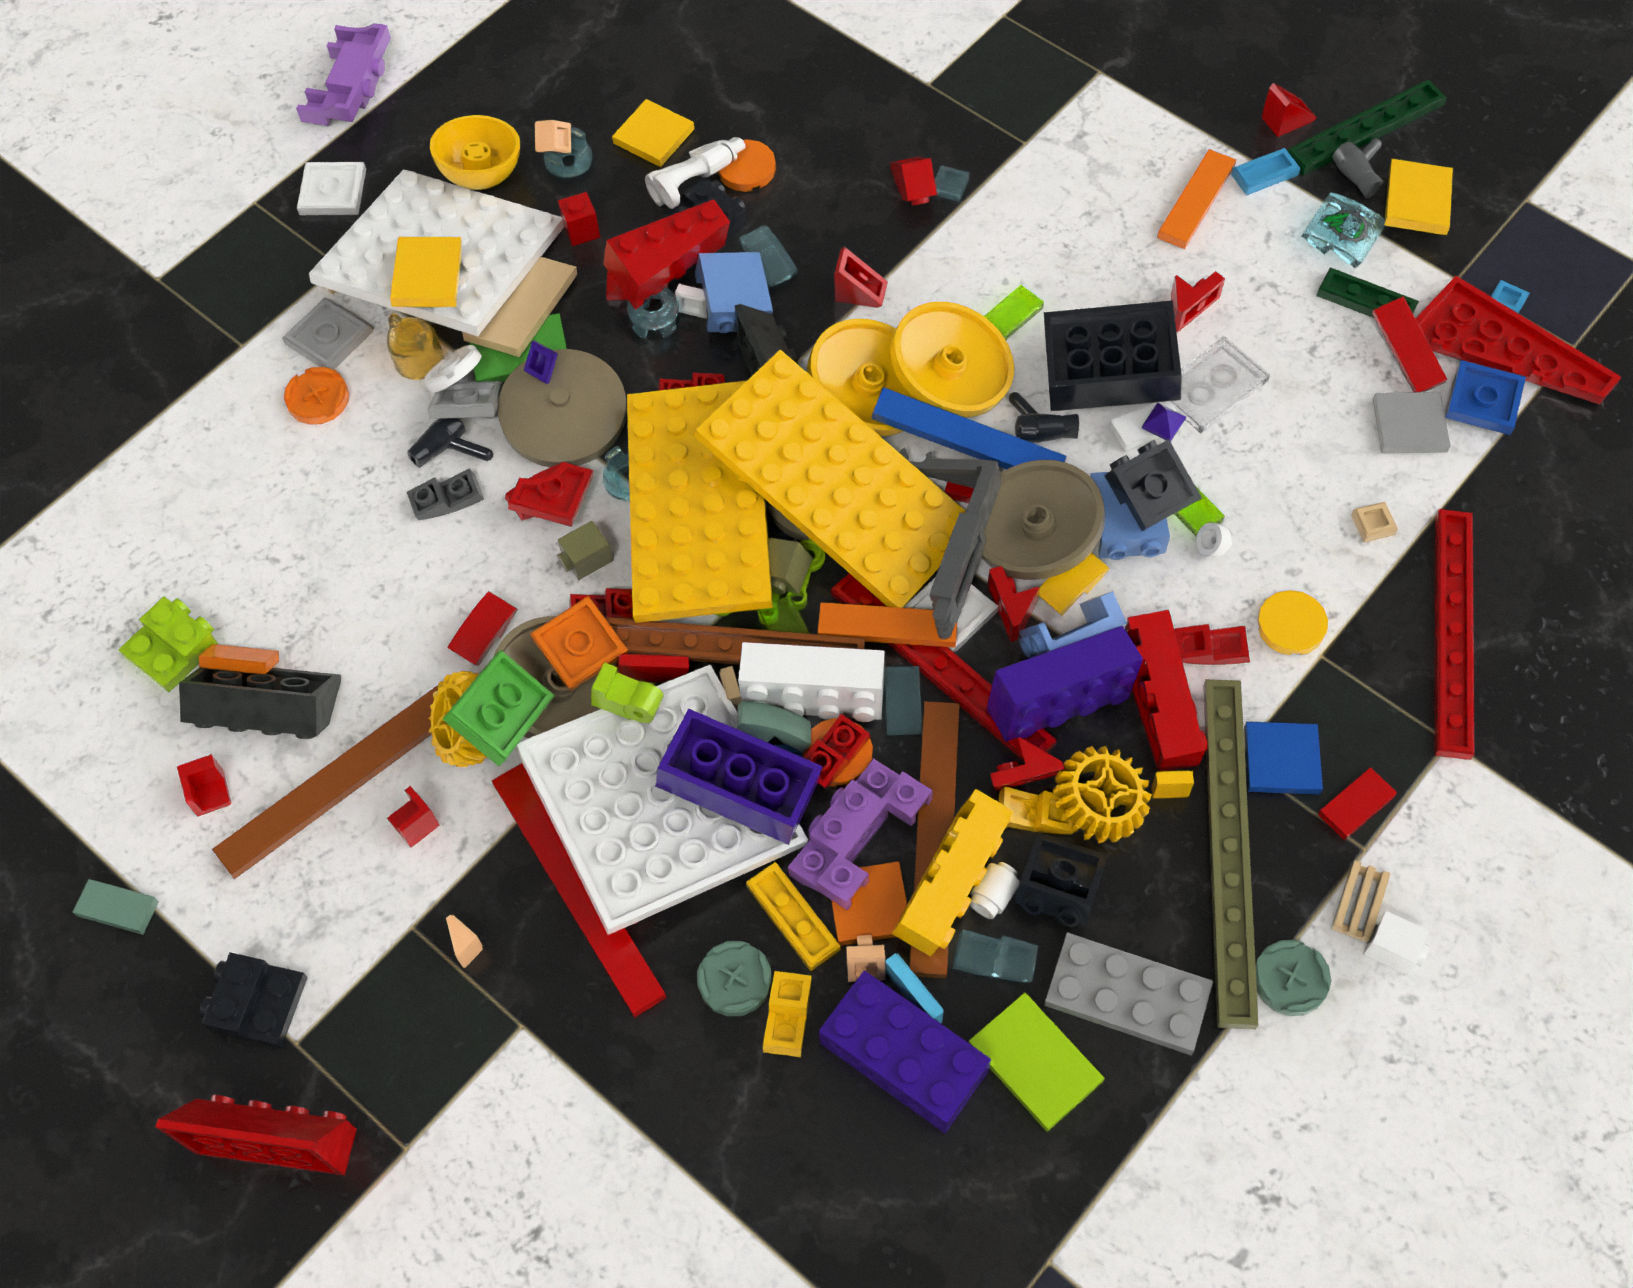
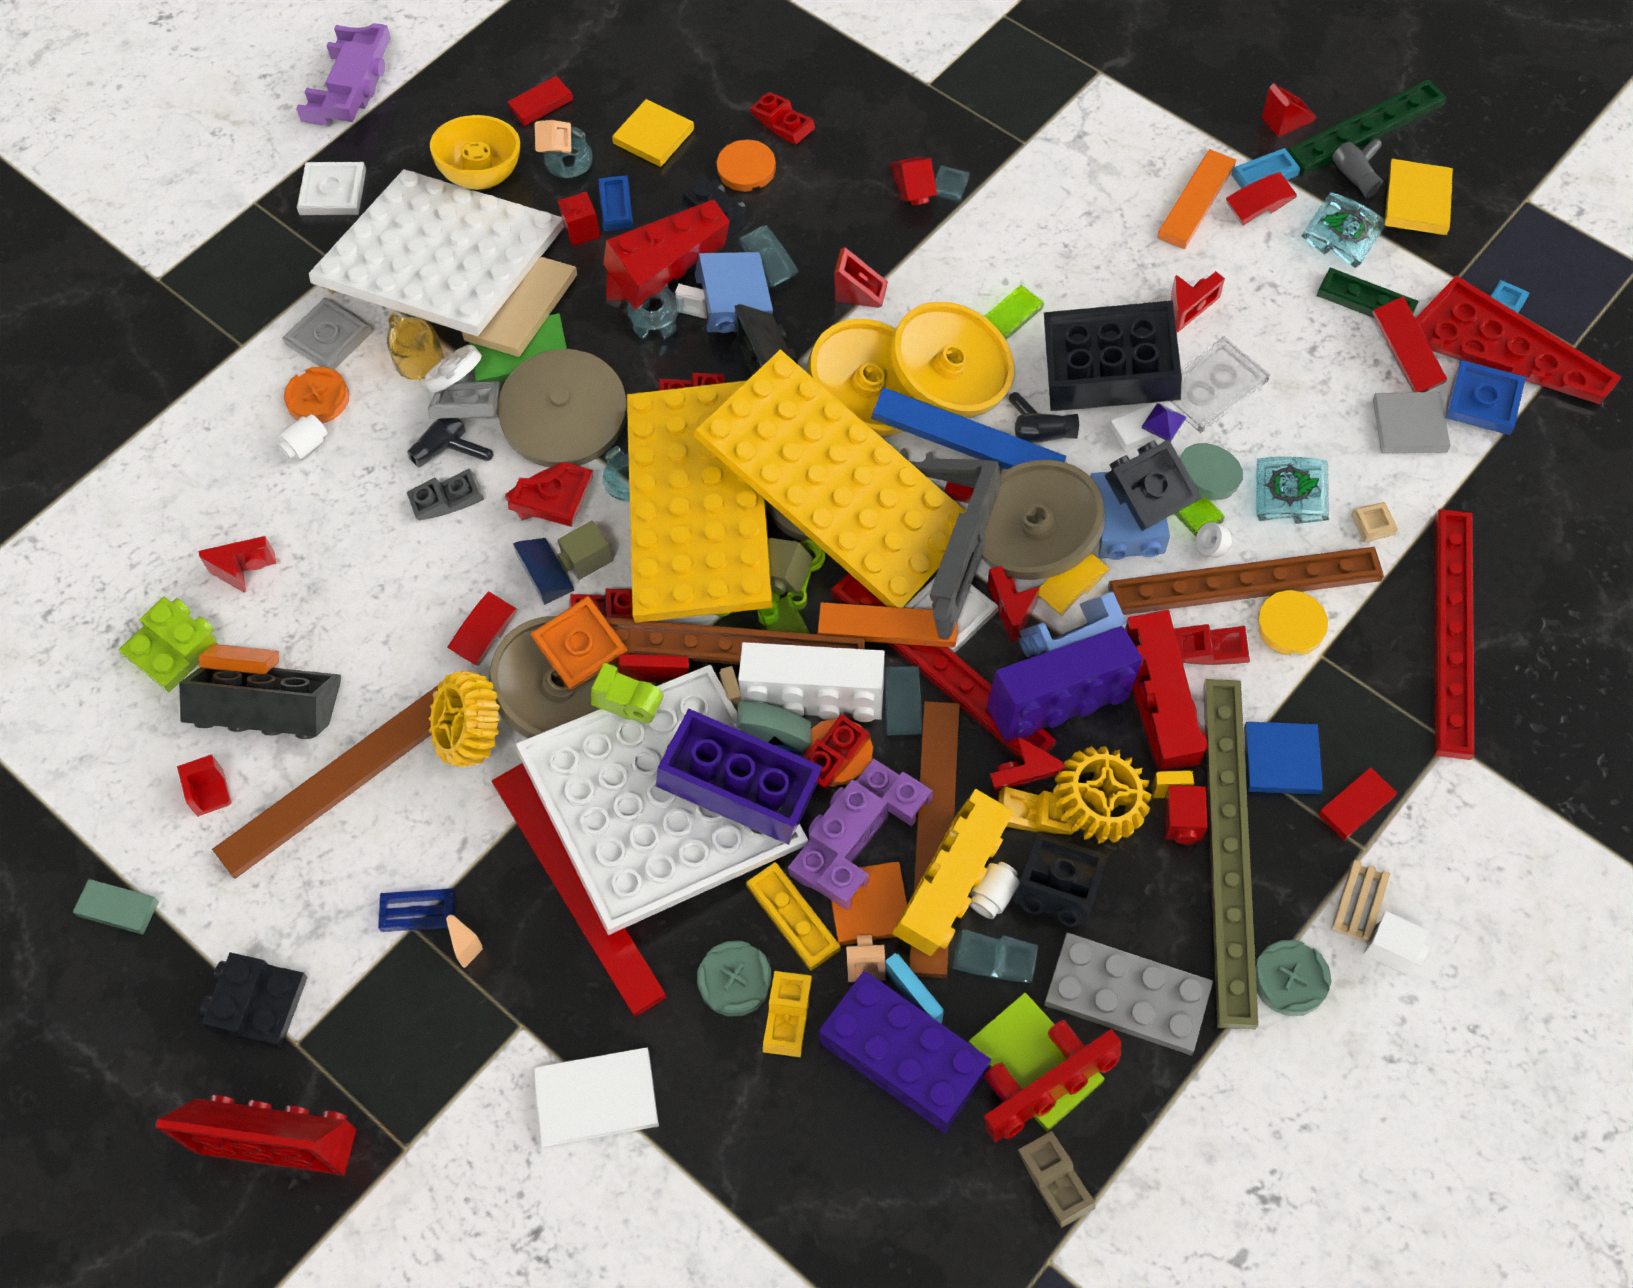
red panel [387,786,440,848] -> none
yellow tile [390,237,462,307] -> none
bright green tile [442,650,555,766] -> none
dark purple slope [523,341,558,384] -> none
white piece [645,137,746,209] -> none
none -> red slope [198,536,276,593]
none -> white brick [277,414,328,461]
none -> clear blue tile [378,888,455,932]
none -> red tile [508,76,573,126]
none -> dark blue slope [513,538,574,605]
none -> white tile [534,1047,659,1147]
none -> blue tile [598,175,634,231]
none -> red slope [750,92,815,145]
none -> red plate [984,1020,1121,1143]
none -> dark tan slope [1018,1131,1095,1228]
none -> dark orange tile [1108,546,1384,615]
none -> red brick [1164,785,1207,844]
none -> sand green tile [1180,443,1243,500]
none -> red slope [1226,172,1297,226]
none -> clear light blue slope [1256,457,1329,524]

